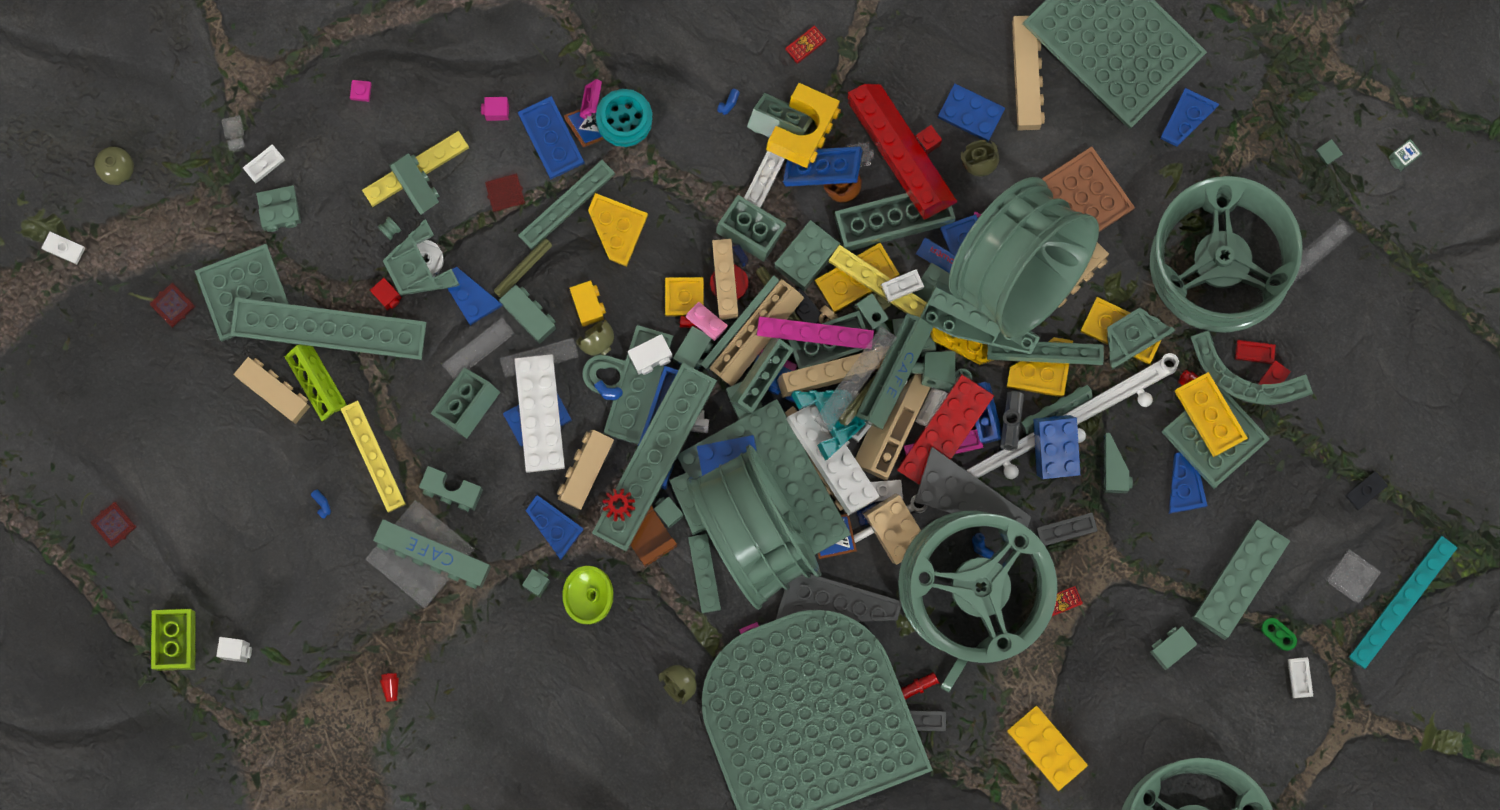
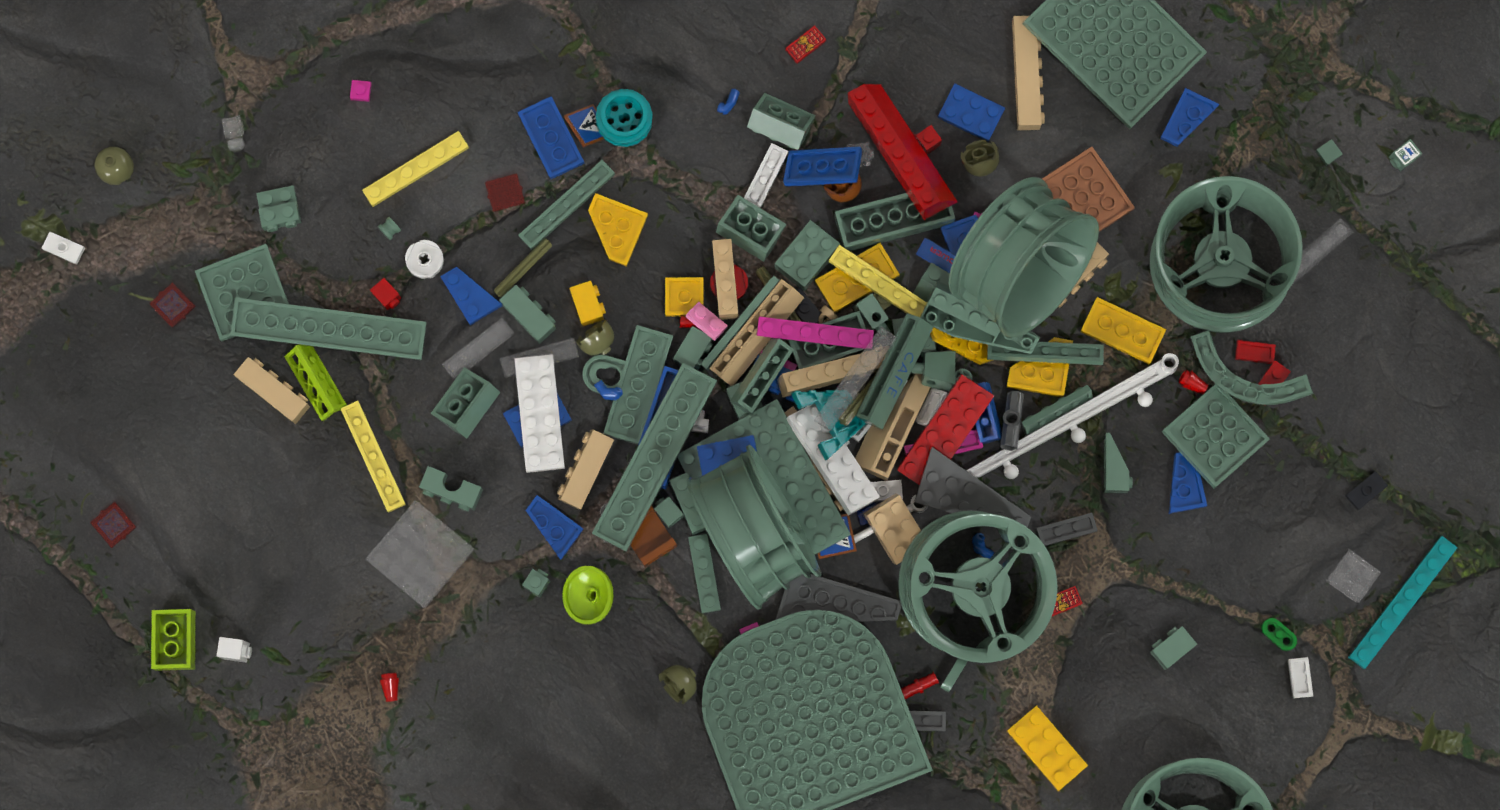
white plate [243,145,285,184] -> none
blue arm [311,490,331,519] -> none
sand green brick [373,520,491,589] -> none
sand green wing [383,219,460,295] -> none
sand green slope [389,153,440,215] -> none
dark pink brick [481,97,509,121] -> none
dark pink tile [580,79,602,119] -> none
red gear [603,489,635,522] -> none
white brick [627,334,673,375] -> none
clear blue tile [732,244,748,267] -> none
yellow arch [766,83,841,168] -> none
white plate [881,270,924,303] -> none
blue brick [1033,415,1080,479] -> none
sand green wing [1106,308,1175,370] -> none
yellow plate [1175,372,1248,458] -> none
sand green brick [1192,519,1290,640] -> none

